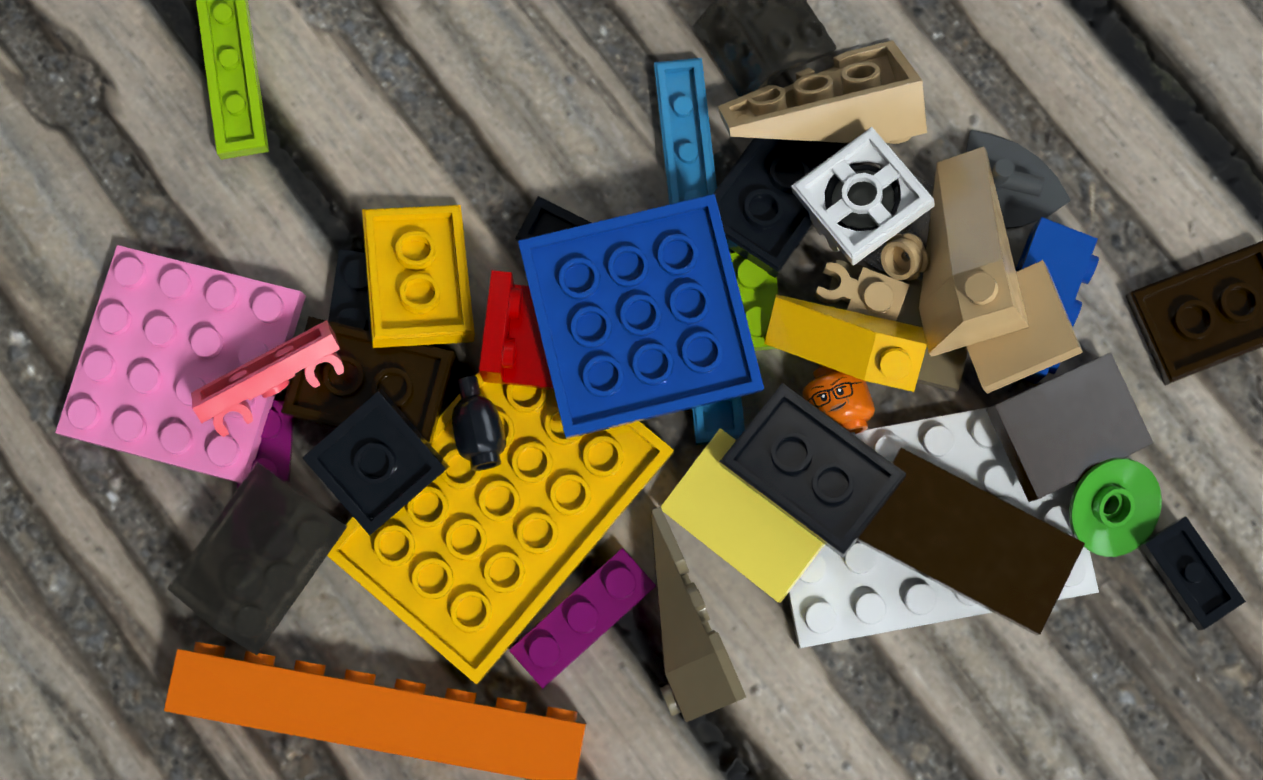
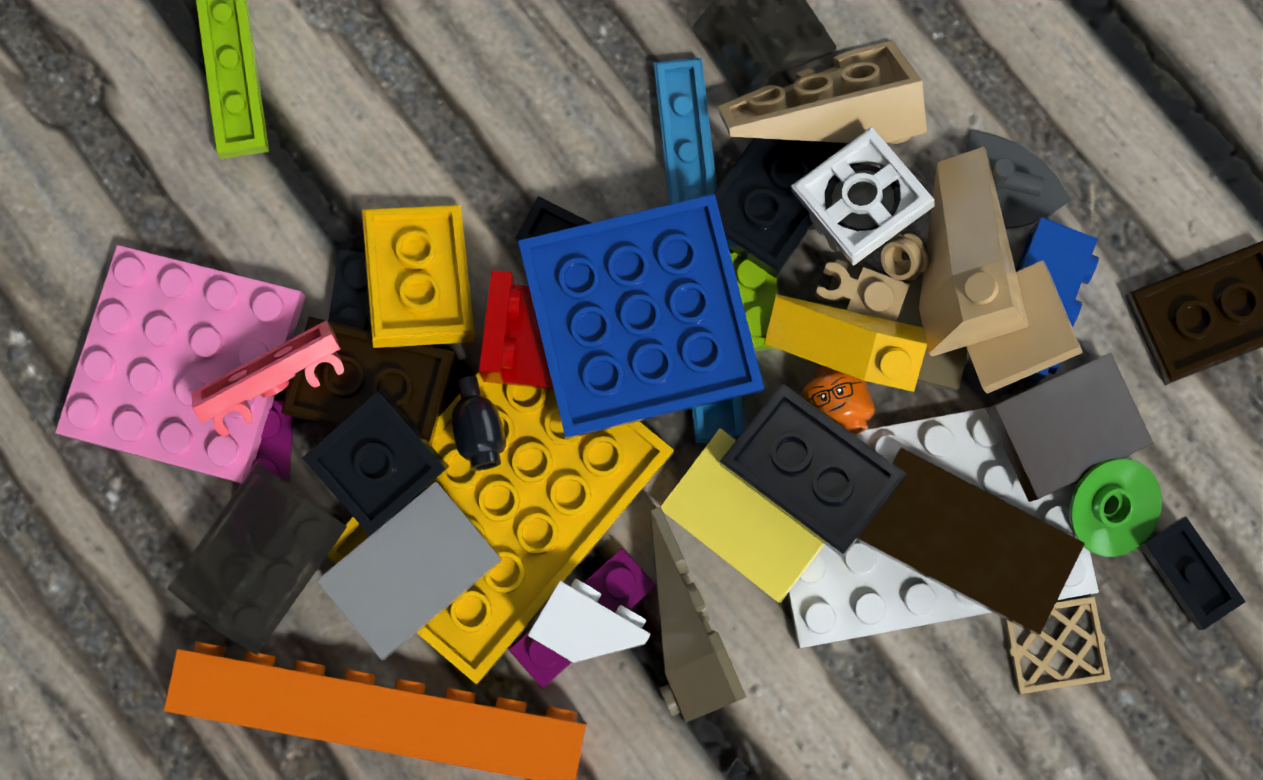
none -> light grey tile [316,481,503,661]
none -> white slope [528,578,651,663]
none -> tan window [1004,596,1111,694]

